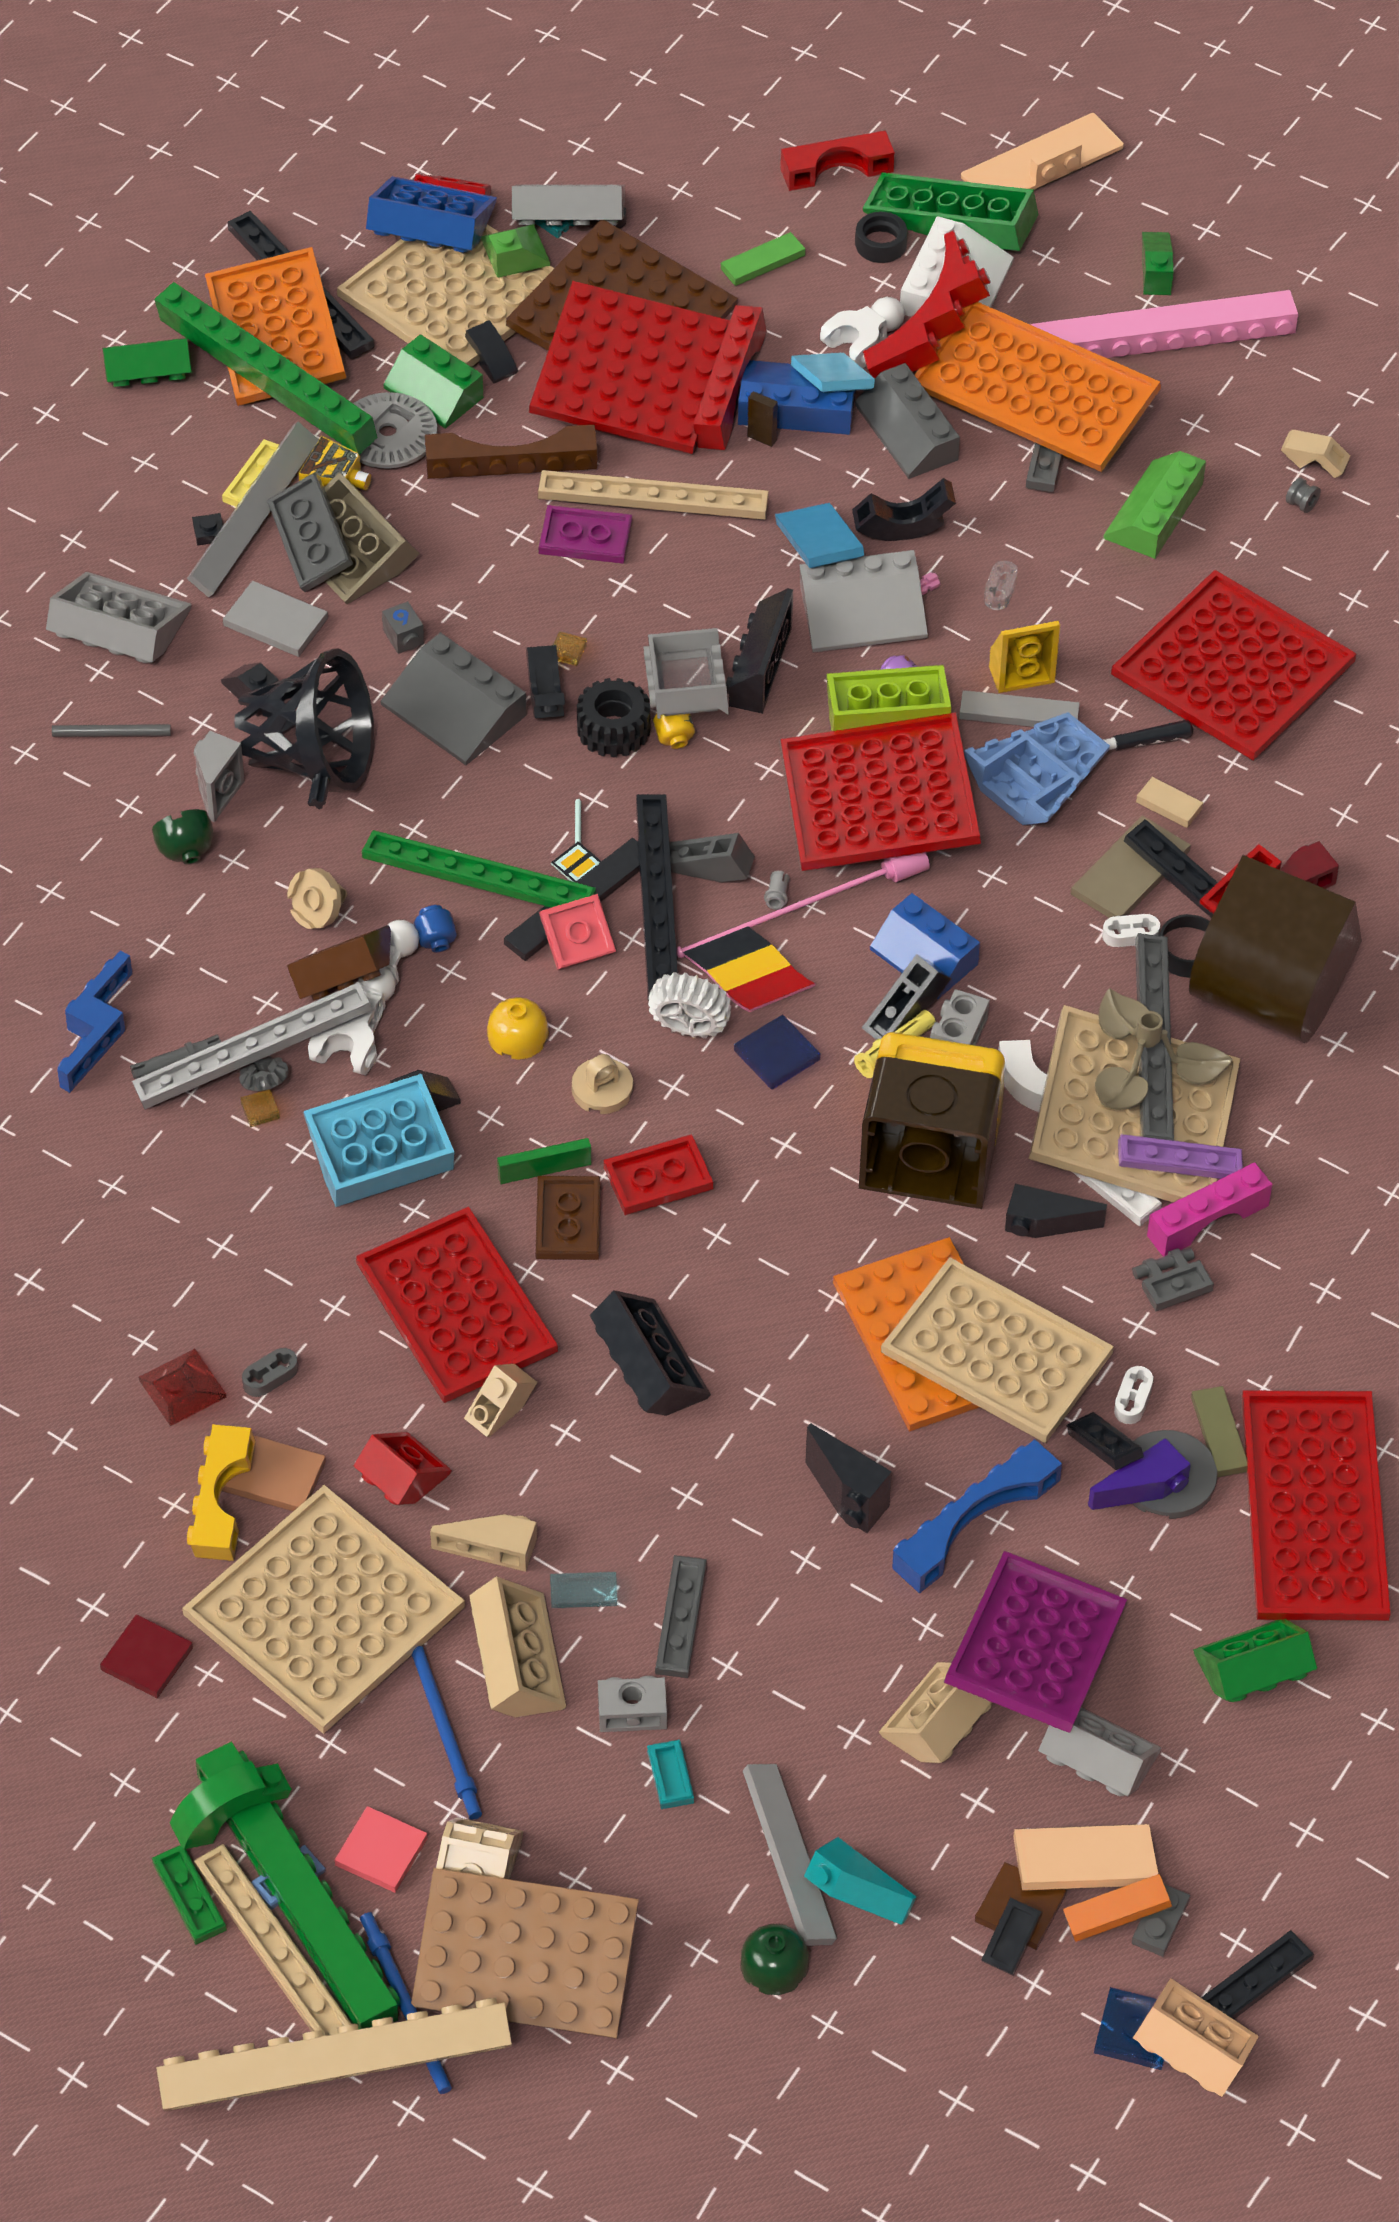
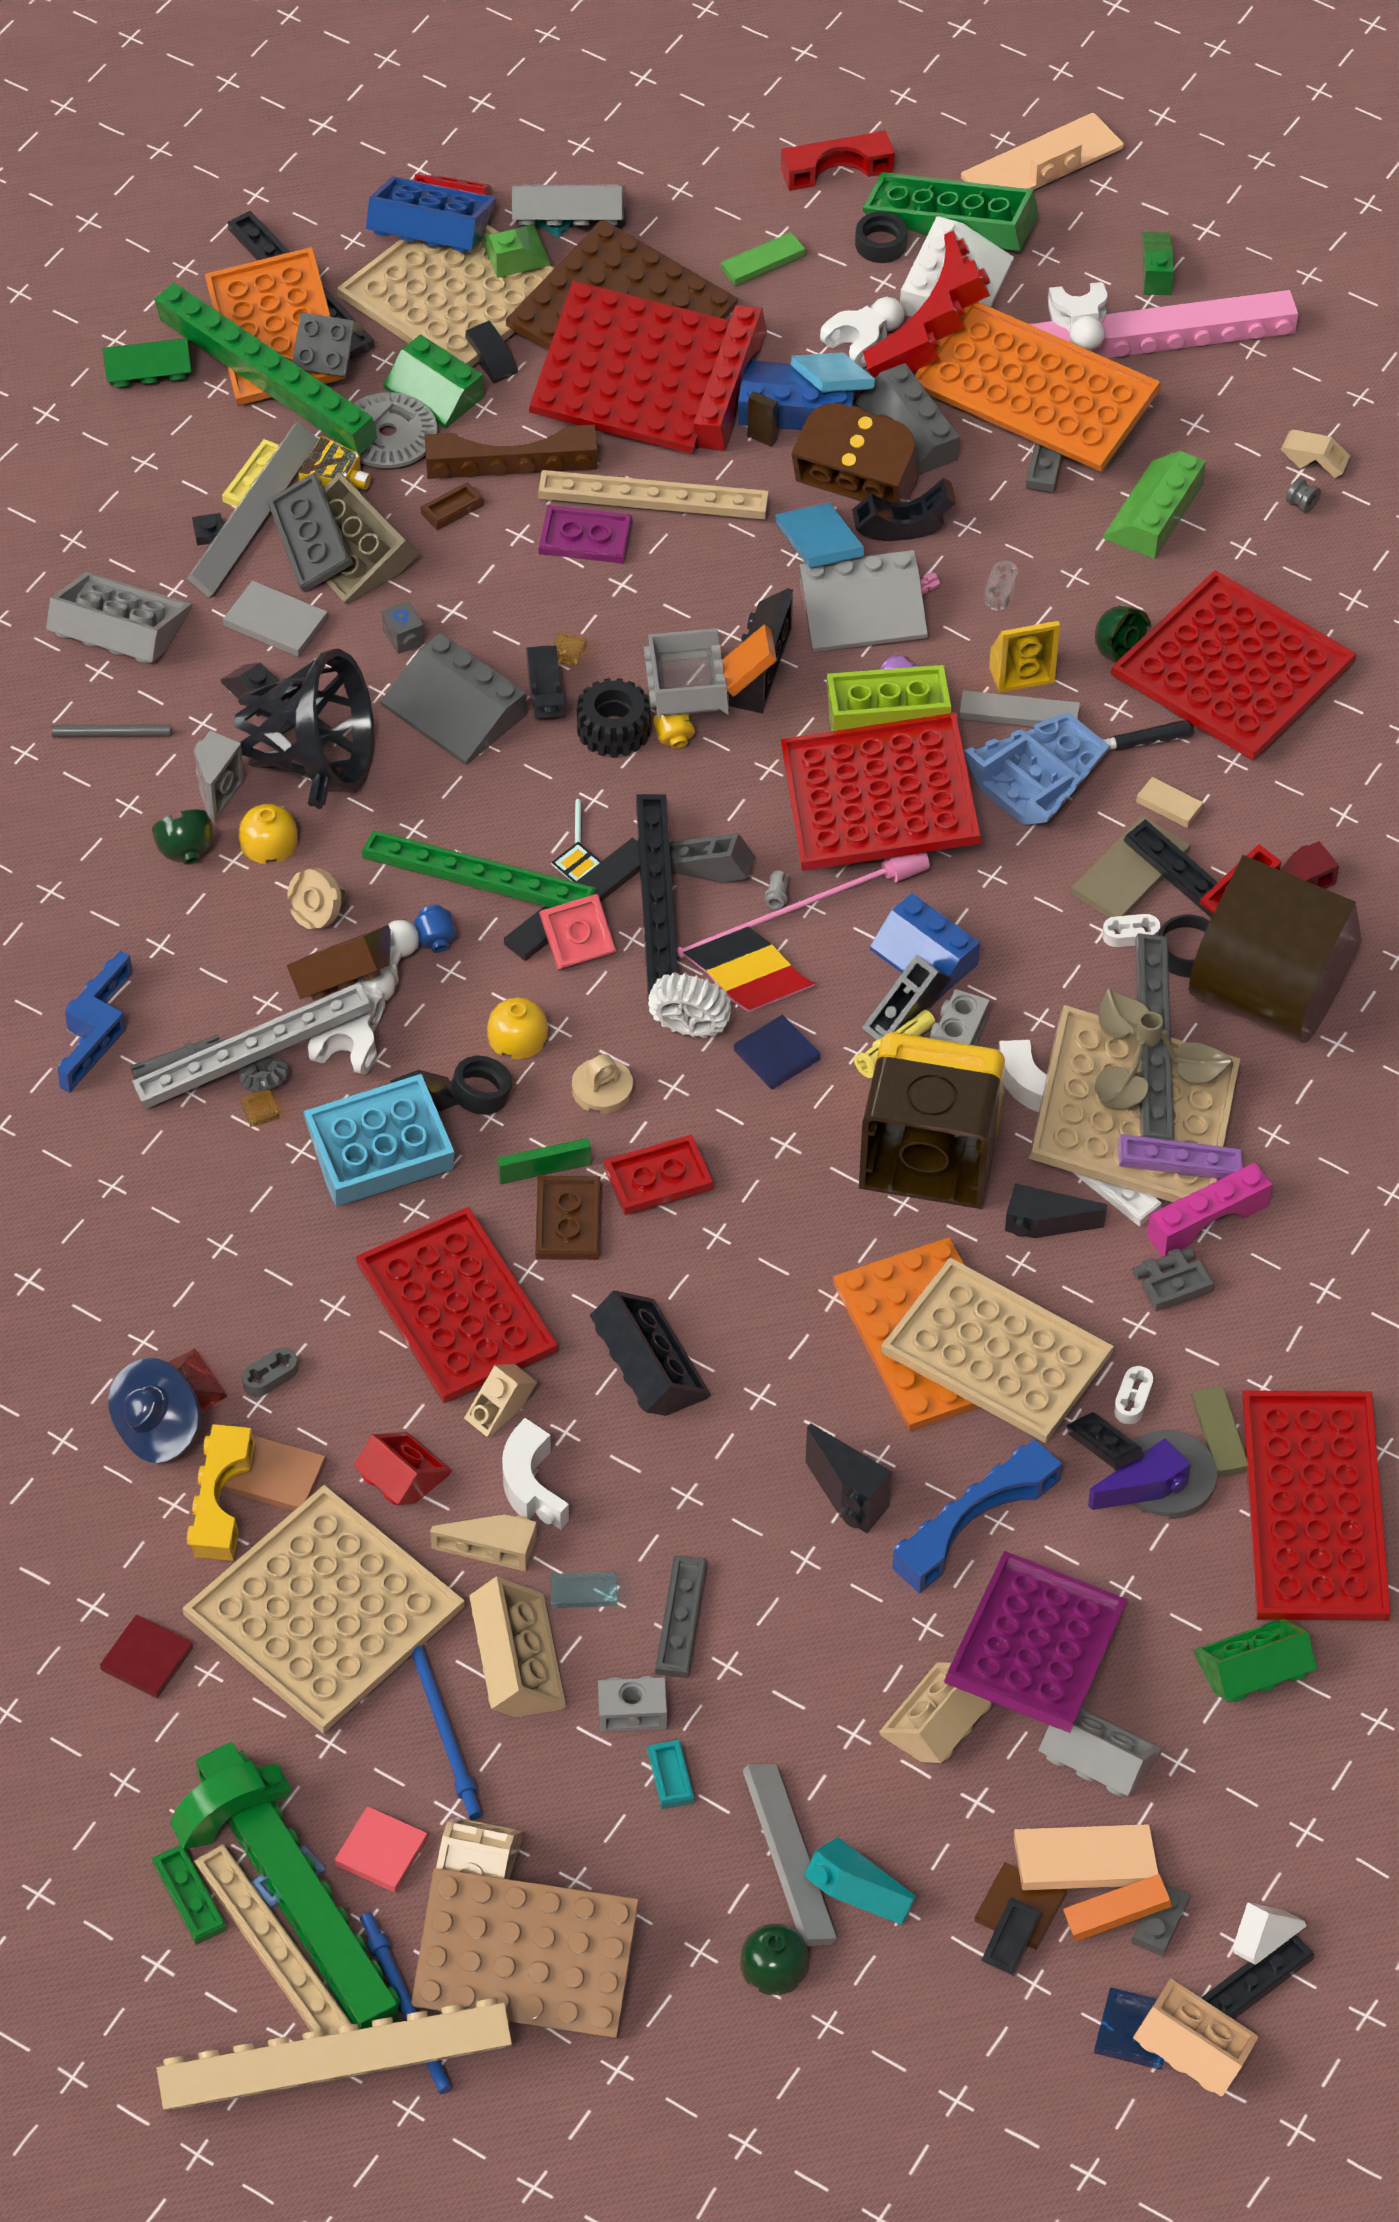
none -> dark blue hat [108,1358,202,1463]
none -> yellow cylinder [238,804,298,864]
none -> dark grey bracket [292,312,364,377]
none -> reddish brown tile [420,482,484,531]
none -> black tyre [450,1055,512,1115]
none -> white arch [502,1418,569,1530]
none -> orange tile [722,624,777,696]
none -> reddish brown brick [791,403,918,503]
none -> white piece [1048,282,1107,351]
none -> dark green cylinder [1095,606,1151,663]
none -> white slope [1233,1902,1306,1965]

